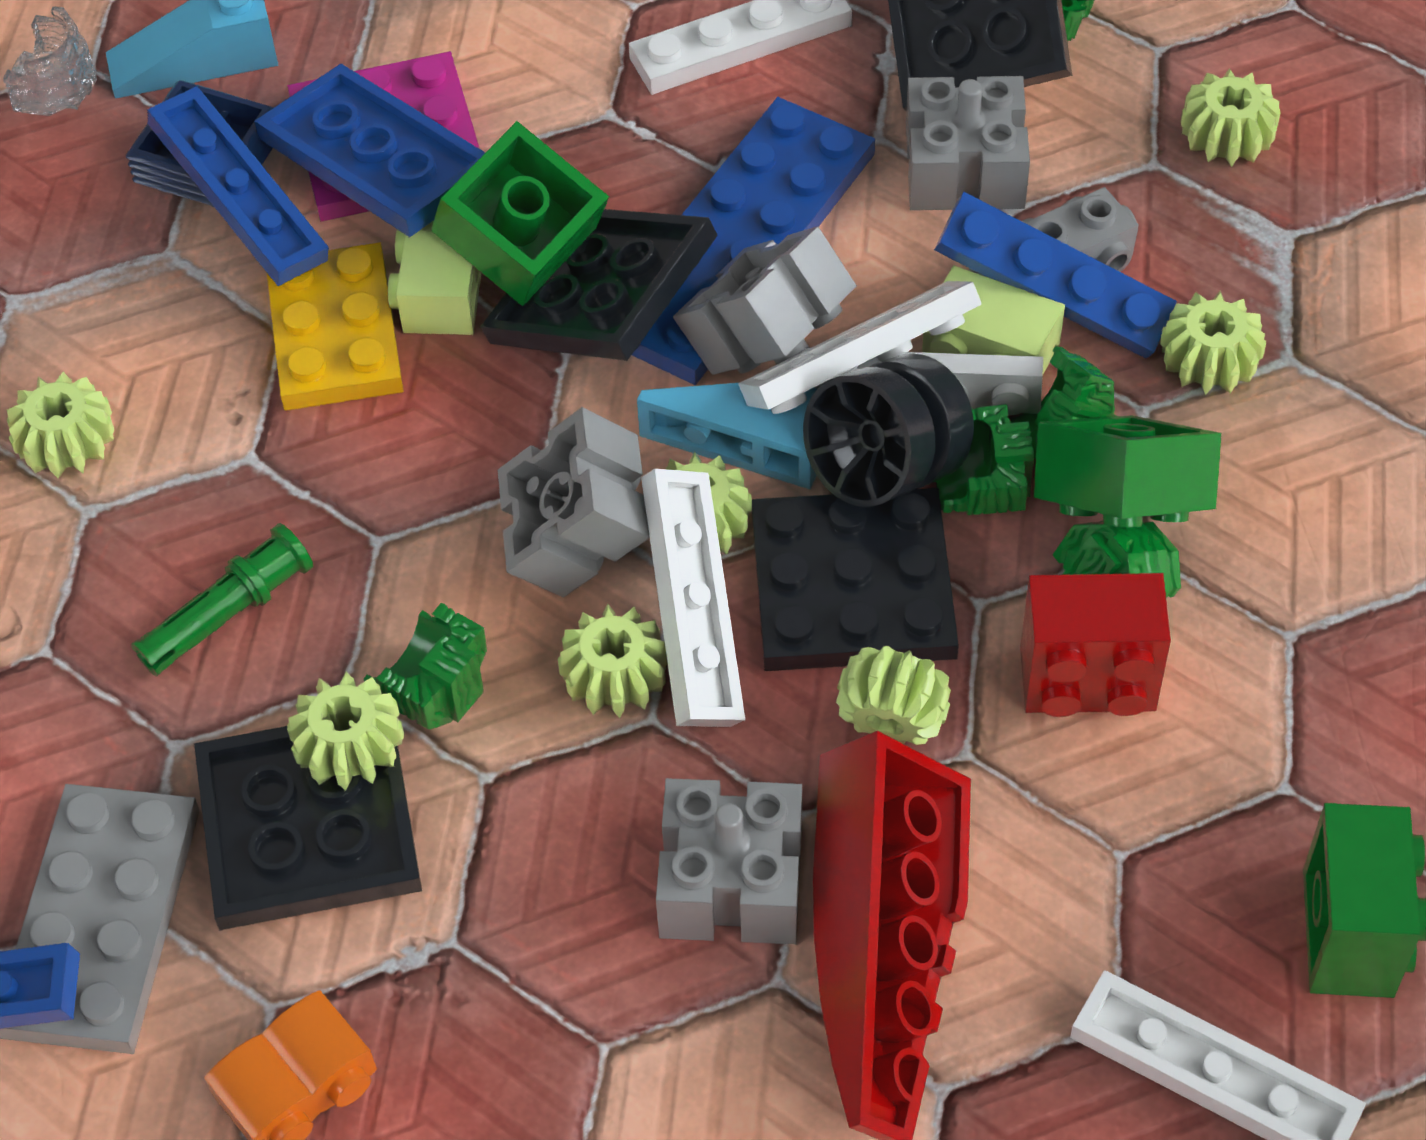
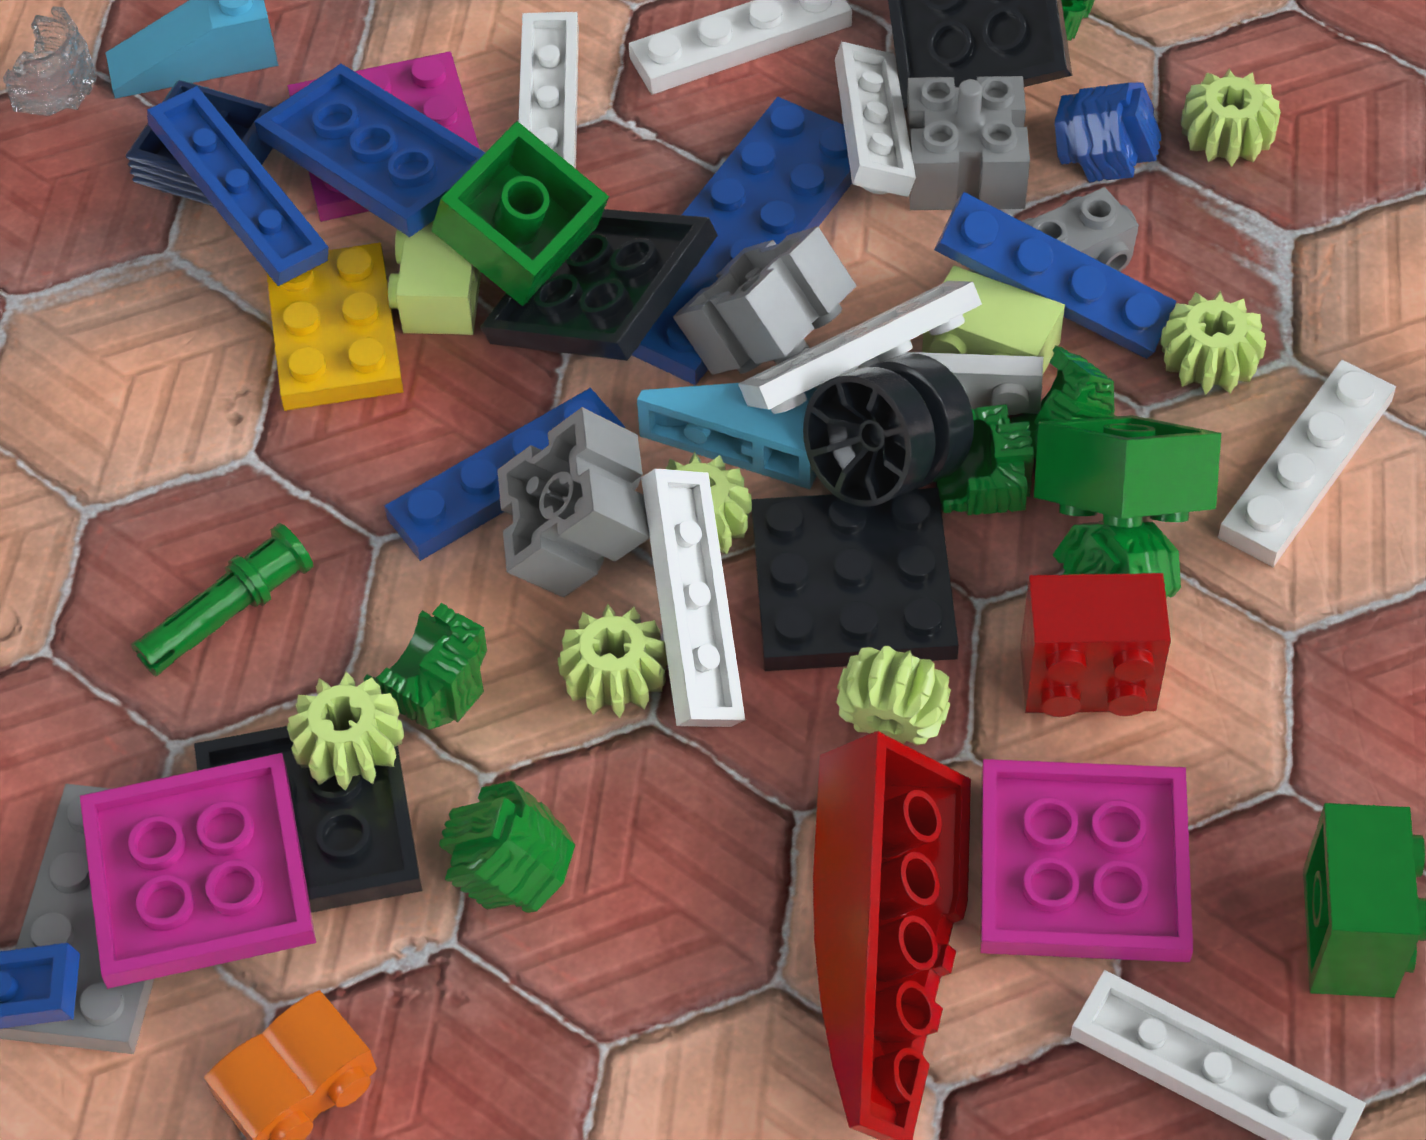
yellowish green gear [7,372,114,478] -> none
light grey brick [656,778,802,944] -> none
none -> dark pink plate [80,753,316,989]
none -> blue plate [384,388,625,561]
none -> green hair [439,781,575,913]
none -> white plate [518,12,579,169]
none -> white plate [835,41,916,197]
none -> dark pink plate [980,759,1193,962]
none -> blue hair [1054,82,1162,183]
none -> white plate [1218,360,1396,567]

